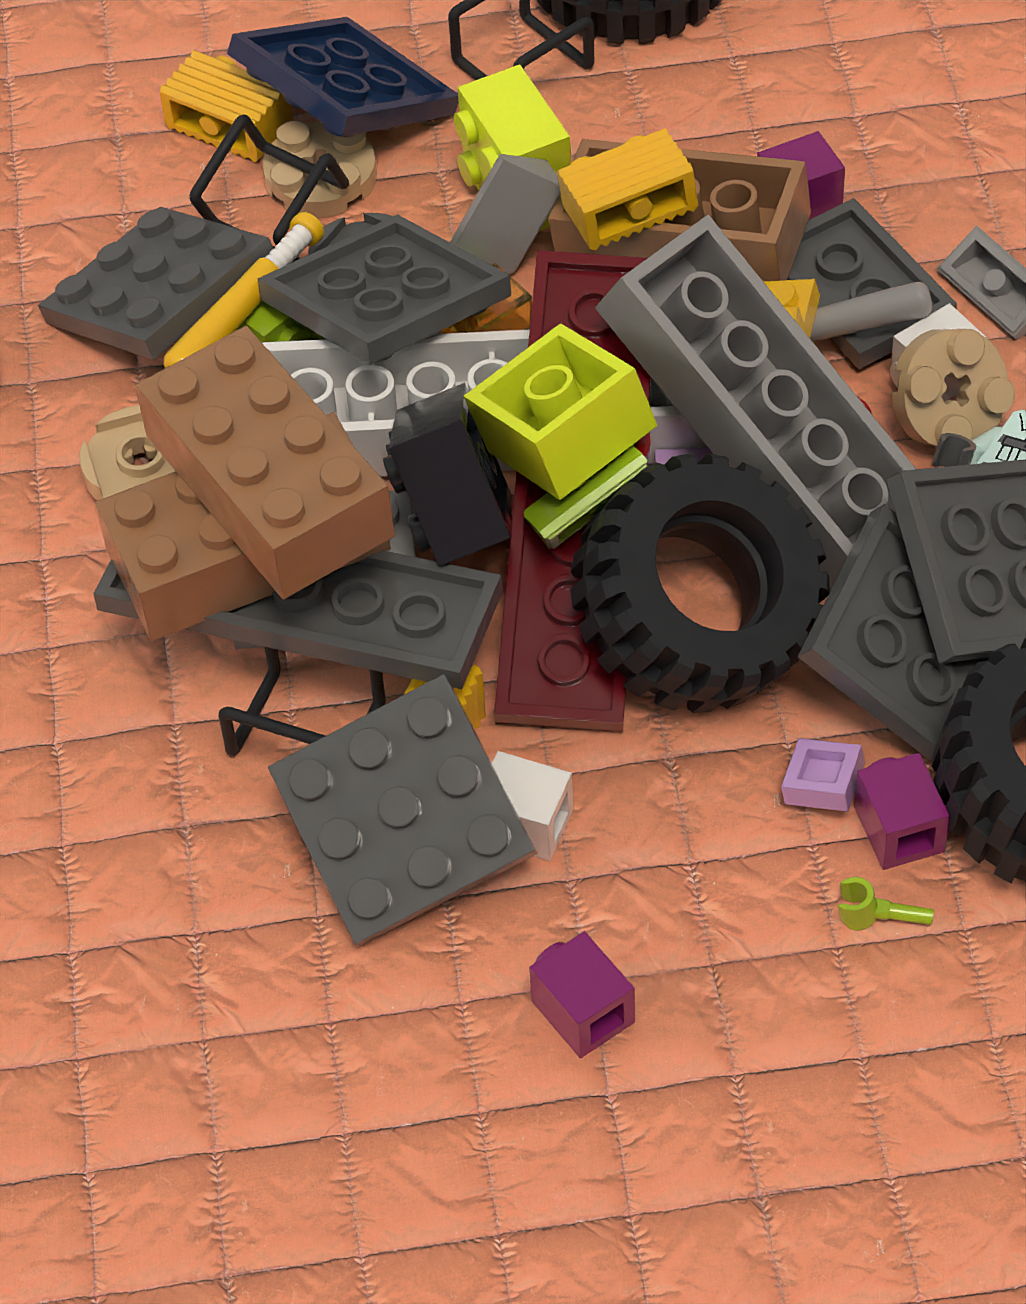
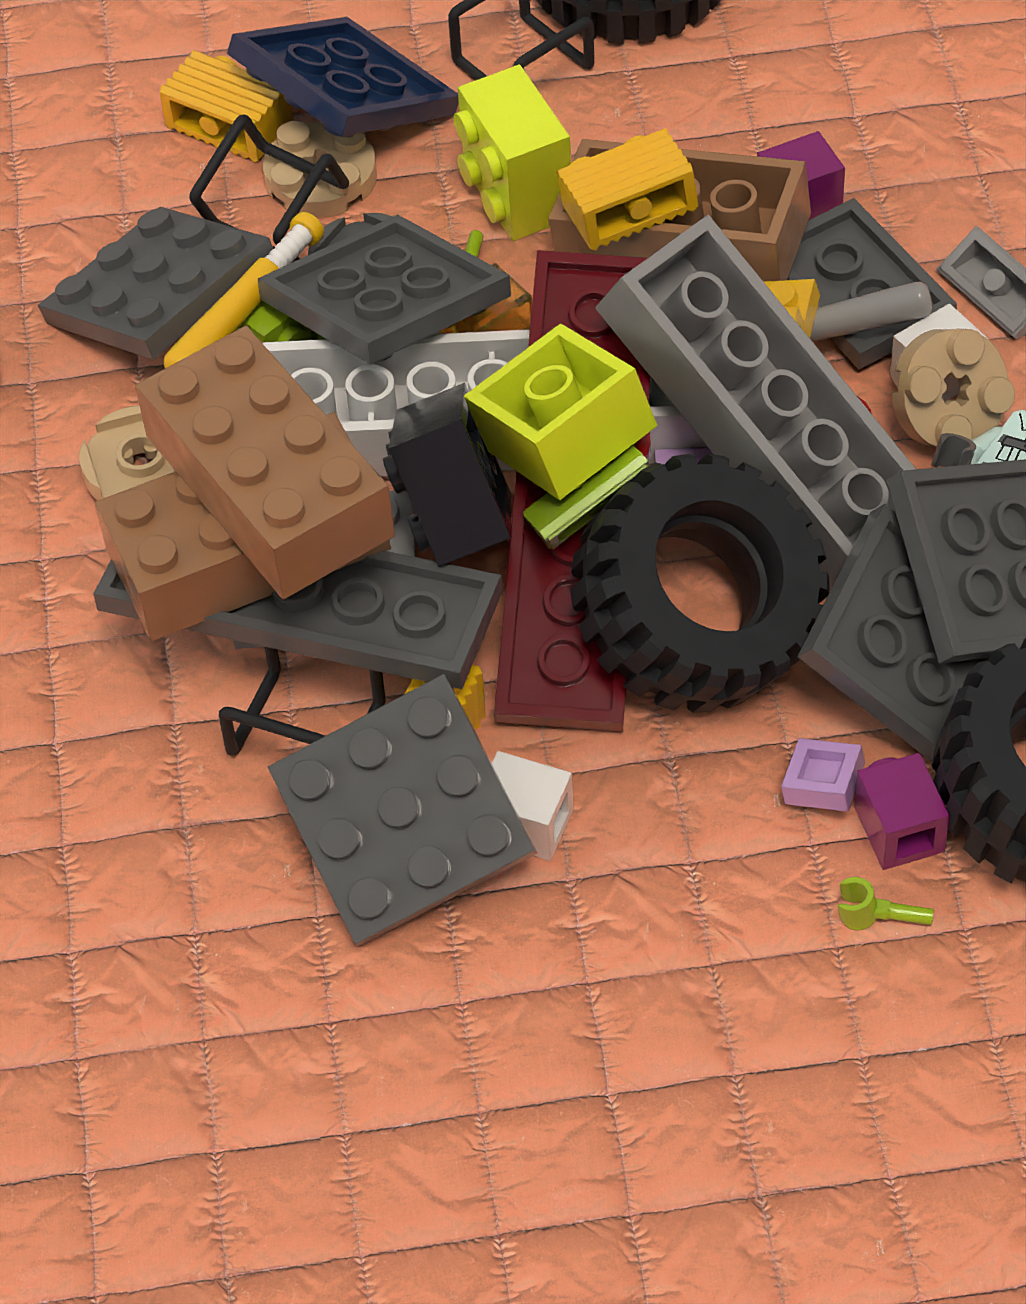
light grey slope [450,154,560,274] -> none
magenta brick [529,931,635,1059] -> none

